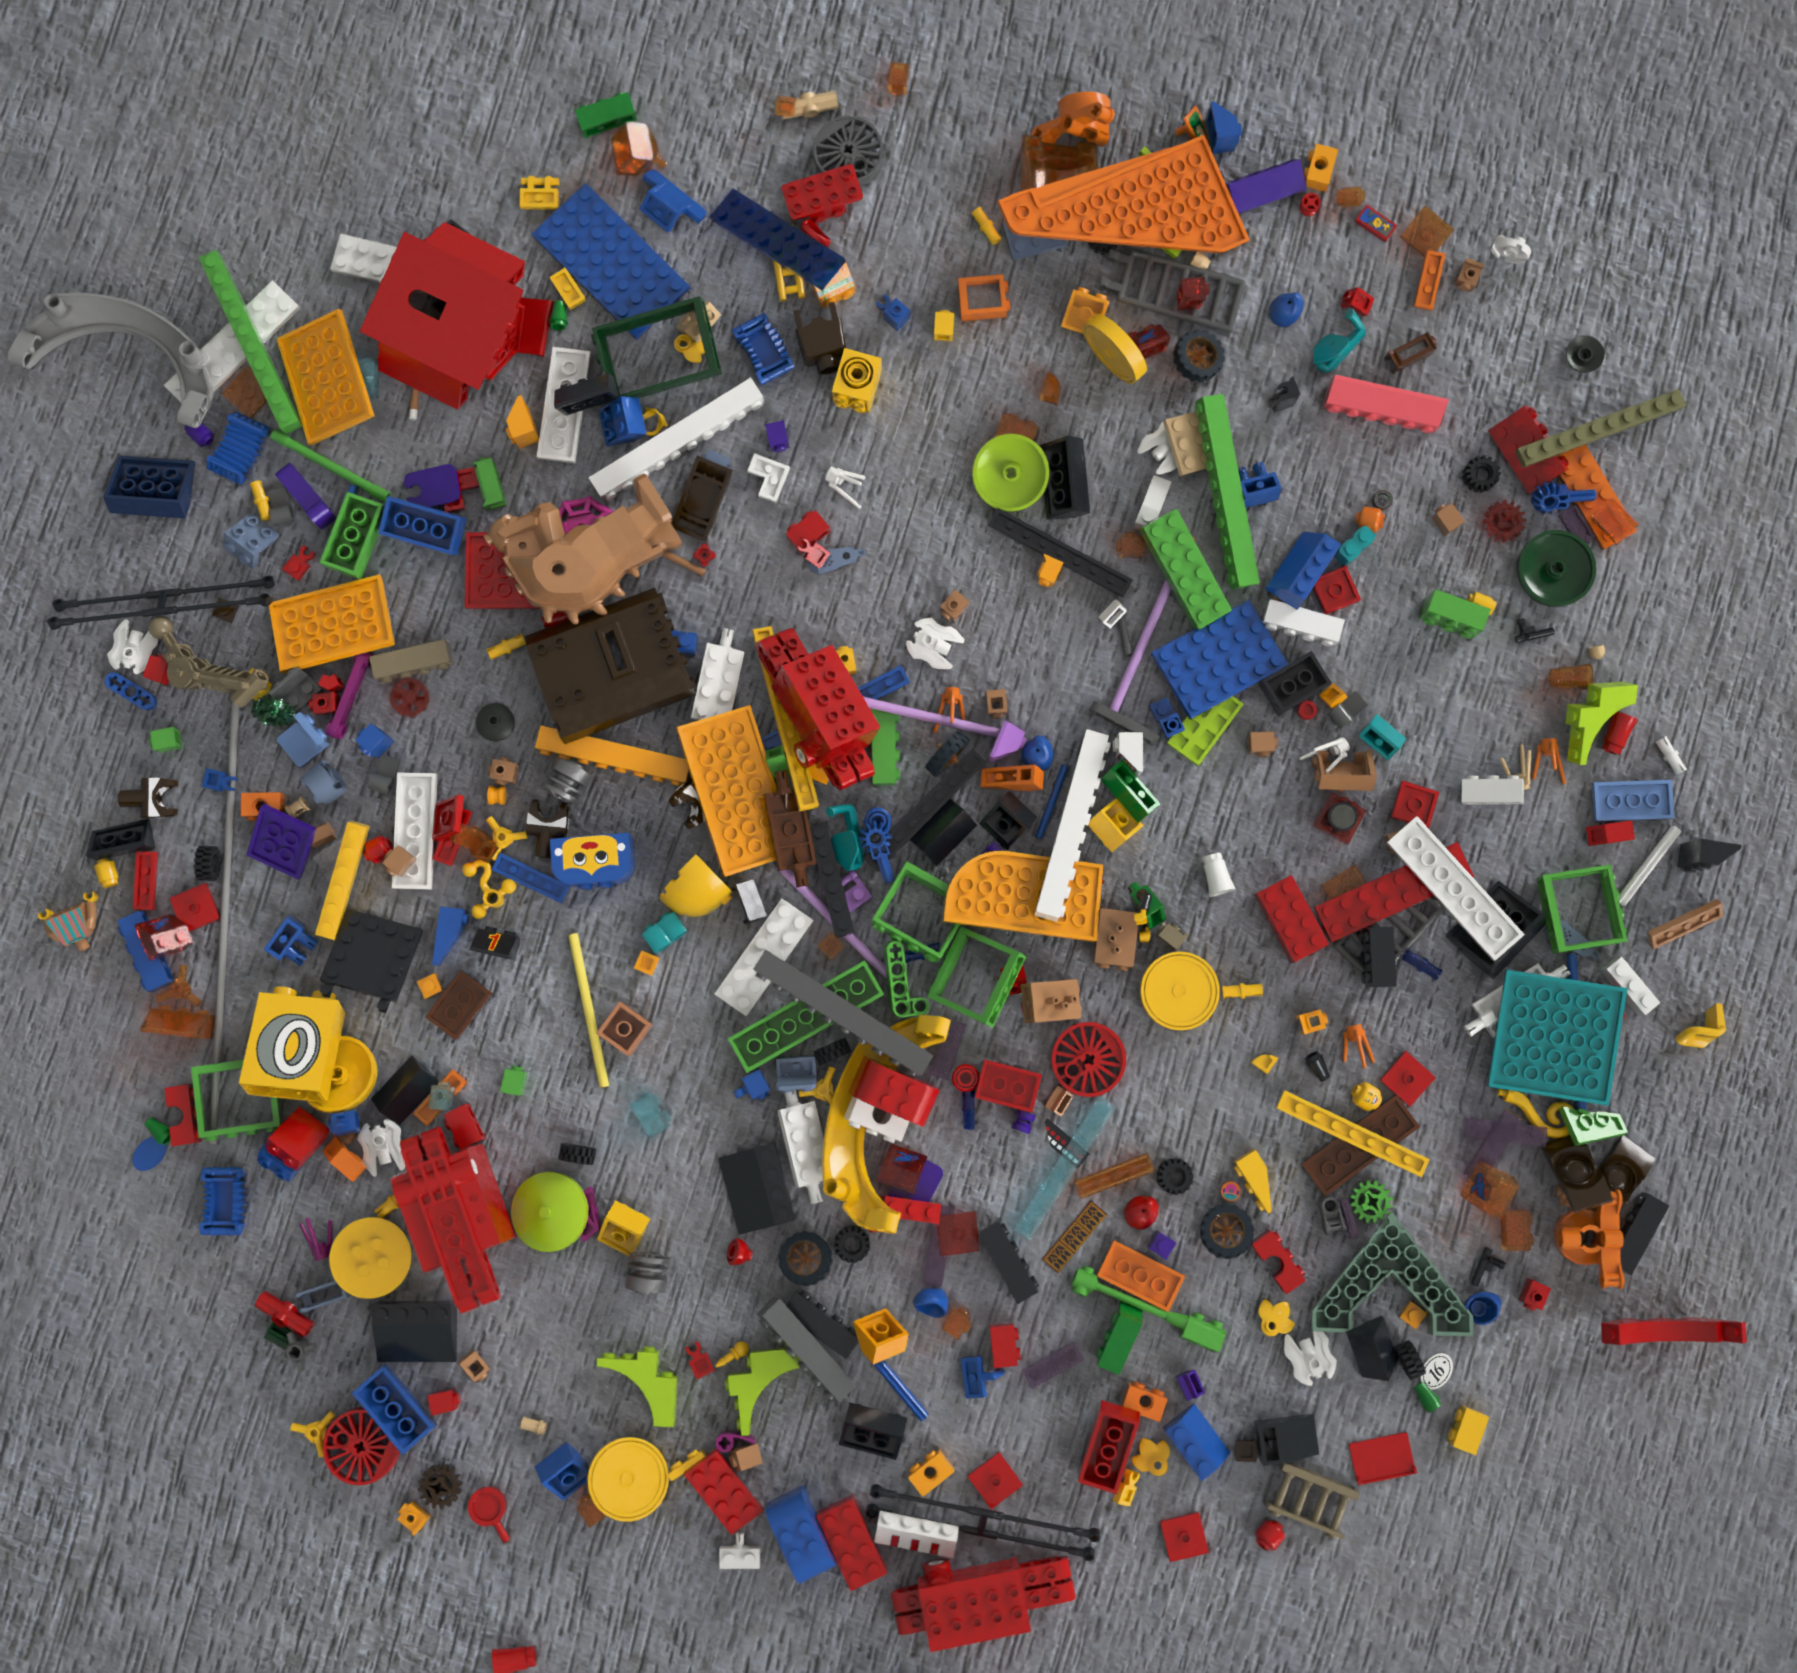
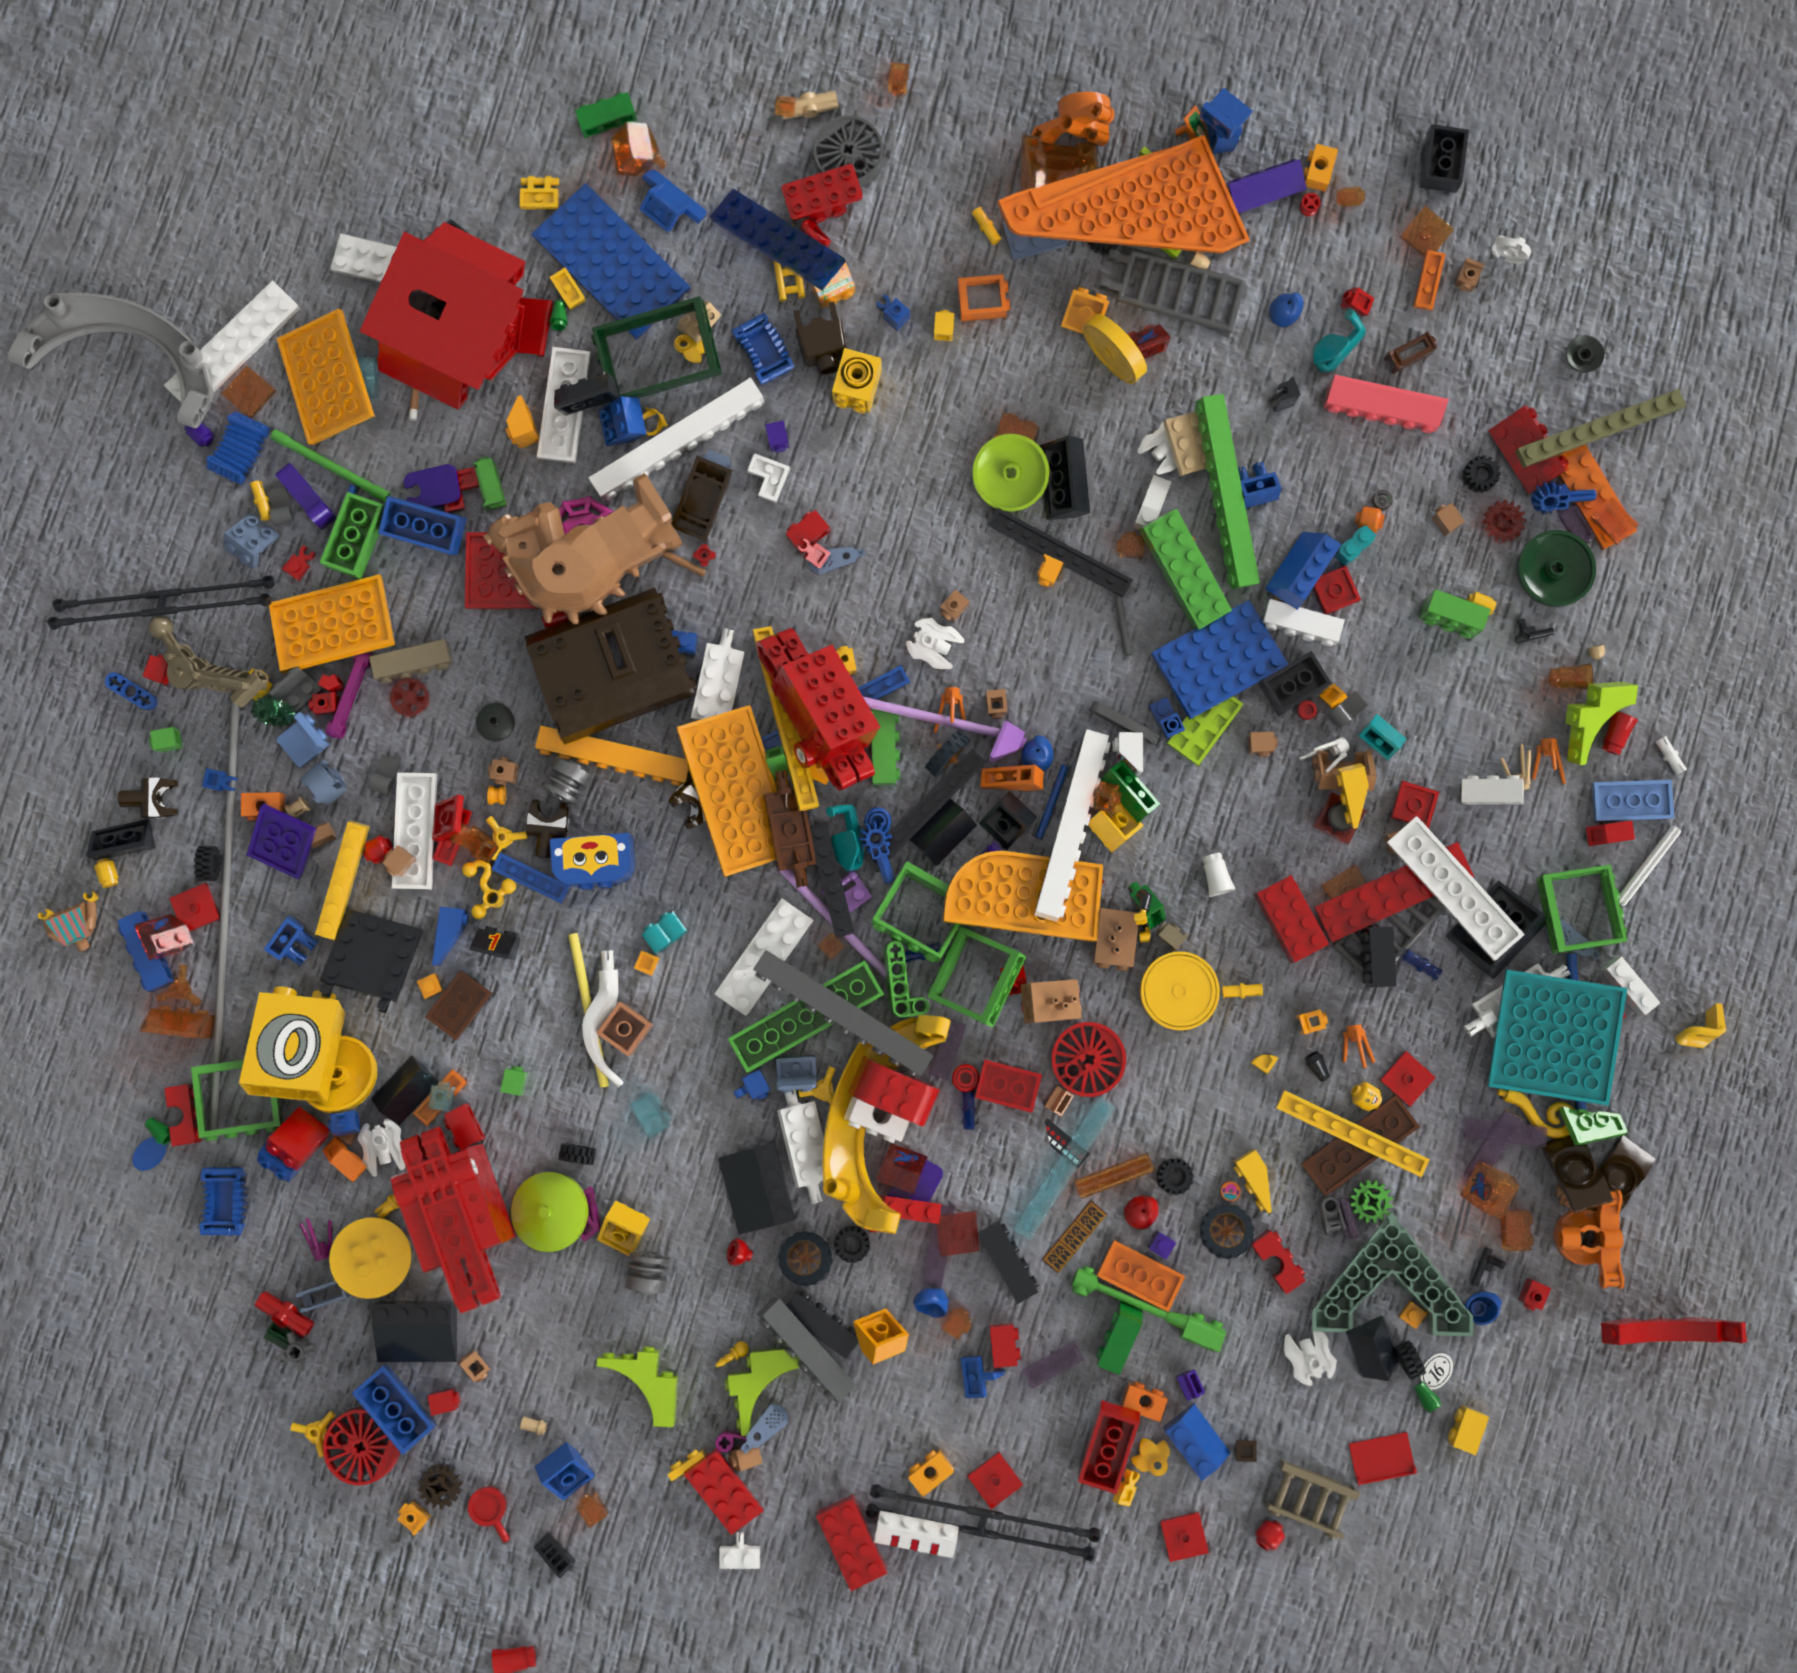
dark blue slope [103,455,195,519] -> none
white piece [107,619,158,674] -> none
red plate [133,851,158,910] -> none
bright green brick [198,250,303,434] -> none
dark brown plate [212,598,239,624] -> none
blue brick [355,723,395,758] -> none
yellow pin [486,633,526,660] -> none
yellow brick [587,1437,669,1521] -> none
yellow brick [659,855,734,917] -> none
red plate [685,1341,716,1380] -> none
hinge [731,879,767,924] -> none
blue brick [765,1485,837,1584] -> none
black tyre [813,1038,852,1066] -> none
white plant [825,466,865,509] -> none
black slope [839,1402,907,1460] -> none
blue axle [873,1360,928,1421] -> none
red piece [890,1556,1076,1652] -> none
dark purple wheel [1011,1109,1036,1134] -> none
clear orange brick [1039,371,1061,405] -> none
white piece [1099,599,1127,629] -> none
lavender piece [1109,579,1171,712] -> none
black wheel [1173,329,1225,383] -> none
clear red brick [1176,277,1209,310] -> none
black slope [1254,1413,1319,1466] -> none
yellow plate [1258,1299,1295,1337] -> none
tile [1355,205,1398,243] -> none
black brick [1620,1192,1669,1275] -> none
medium nougat plate [1648,899,1723,950] -> none
black slope [1677,839,1741,873] -> none
none -> black slope [534,1532,576,1579]
none -> white animal [582,950,624,1088]
none -> sand blue piece [740,1404,788,1454]
none -> clear orange brick [1093,782,1122,812]
none -> blue bracket [1199,88,1252,140]
none -> yellow slope [1336,763,1369,829]
none -> black brick [1419,124,1469,193]

